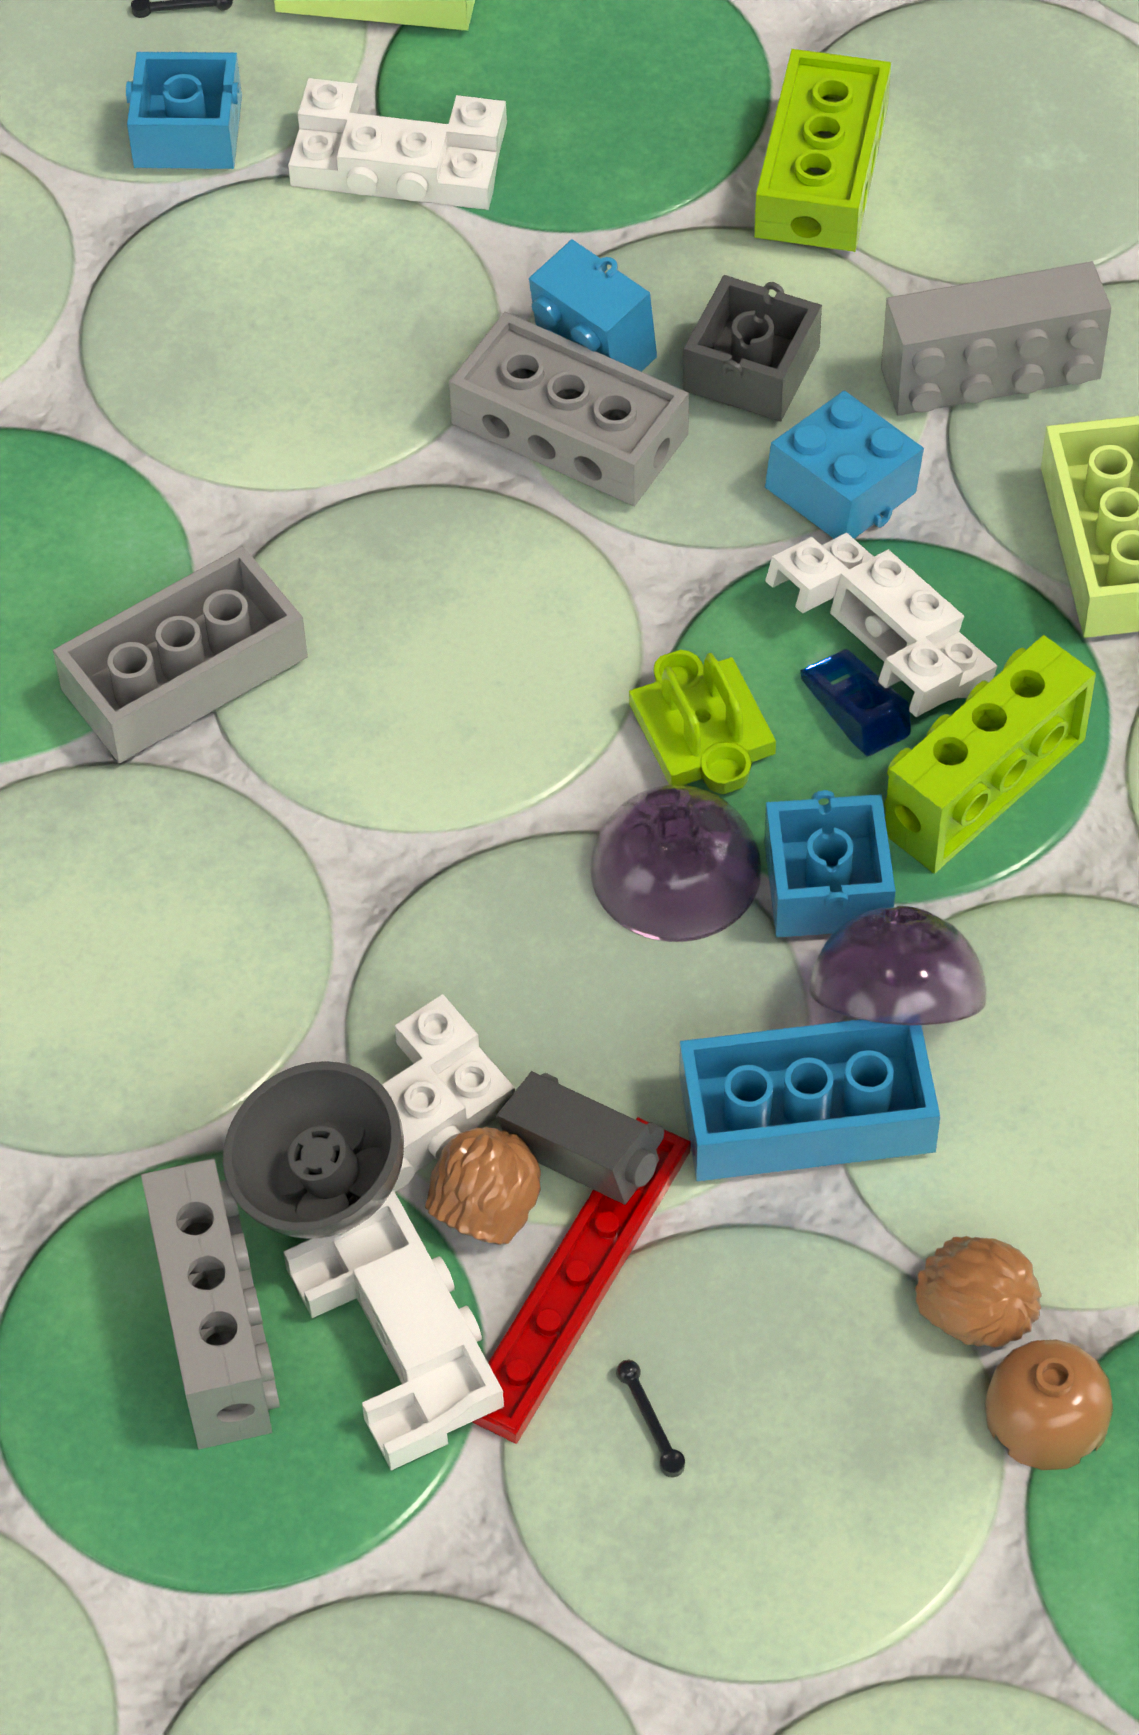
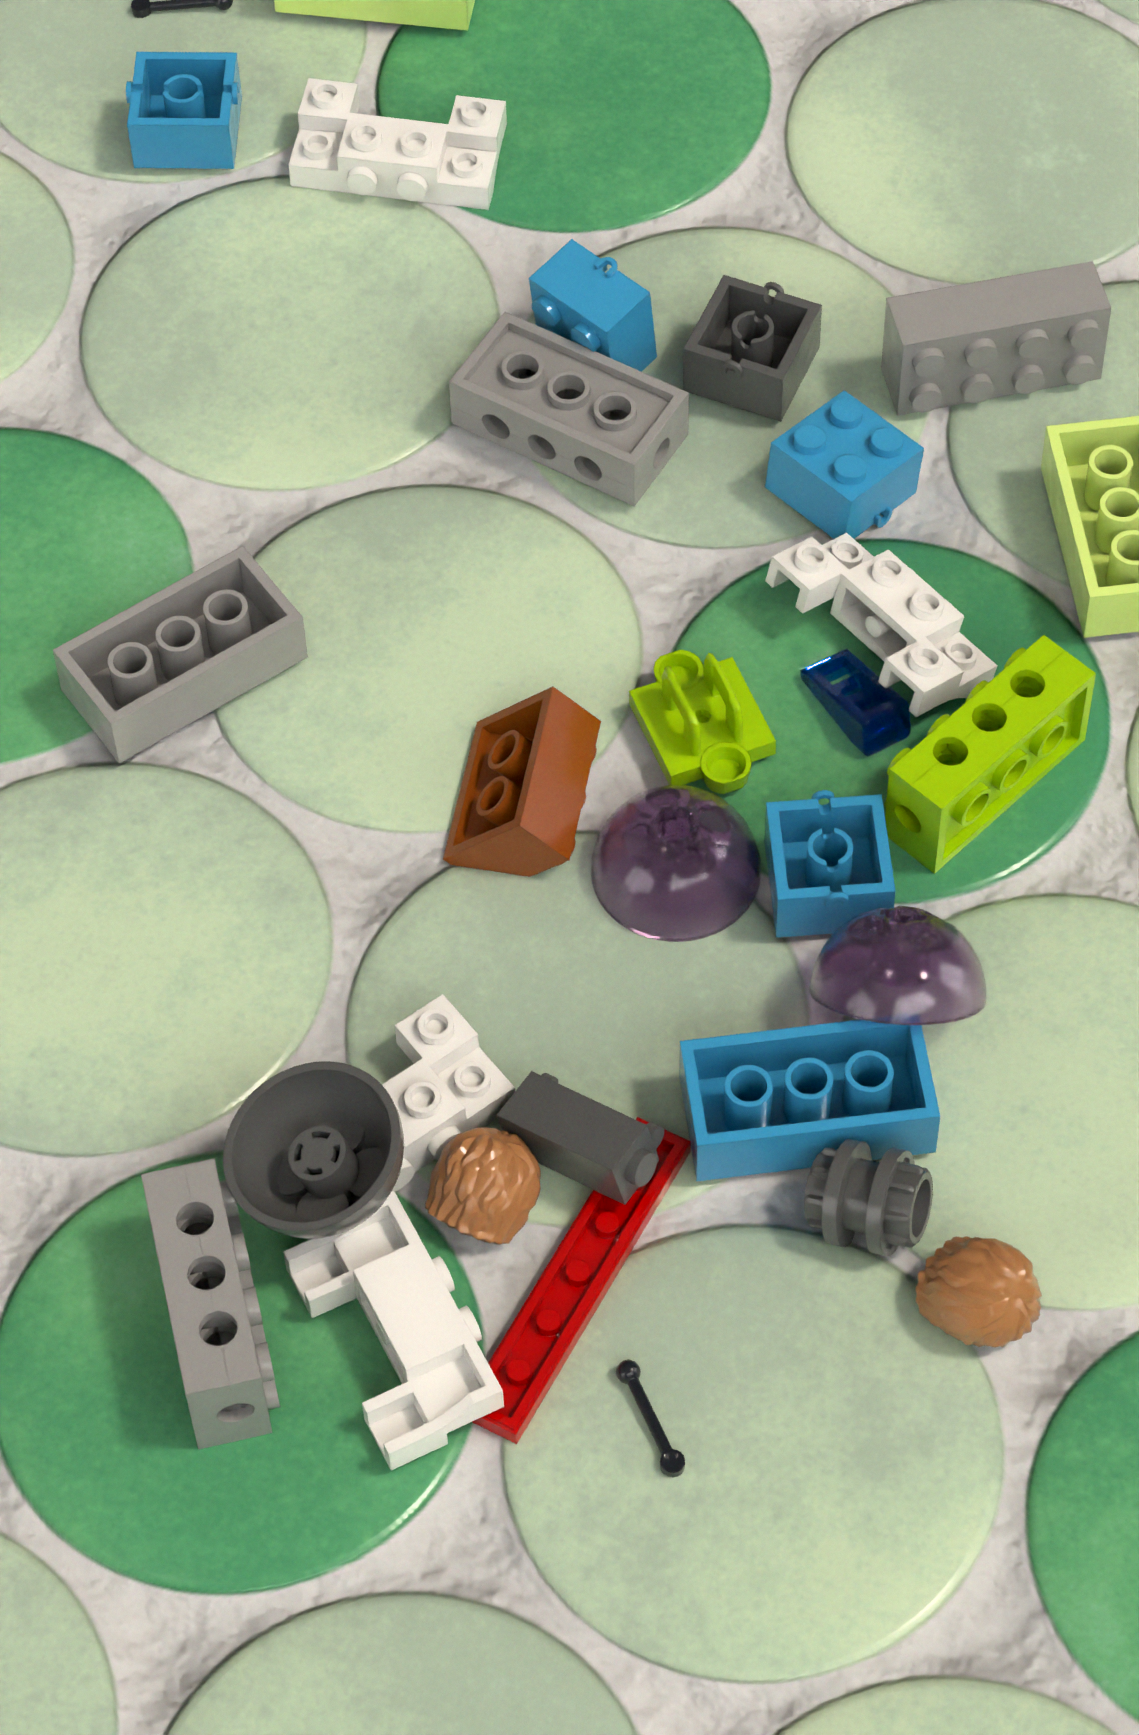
lime brick [754,49,891,252] -> none
medium nougat cylinder [985,1339,1113,1470] -> none
none -> dark orange slope [443,686,601,877]
none -> dark grey piece [804,1139,933,1256]

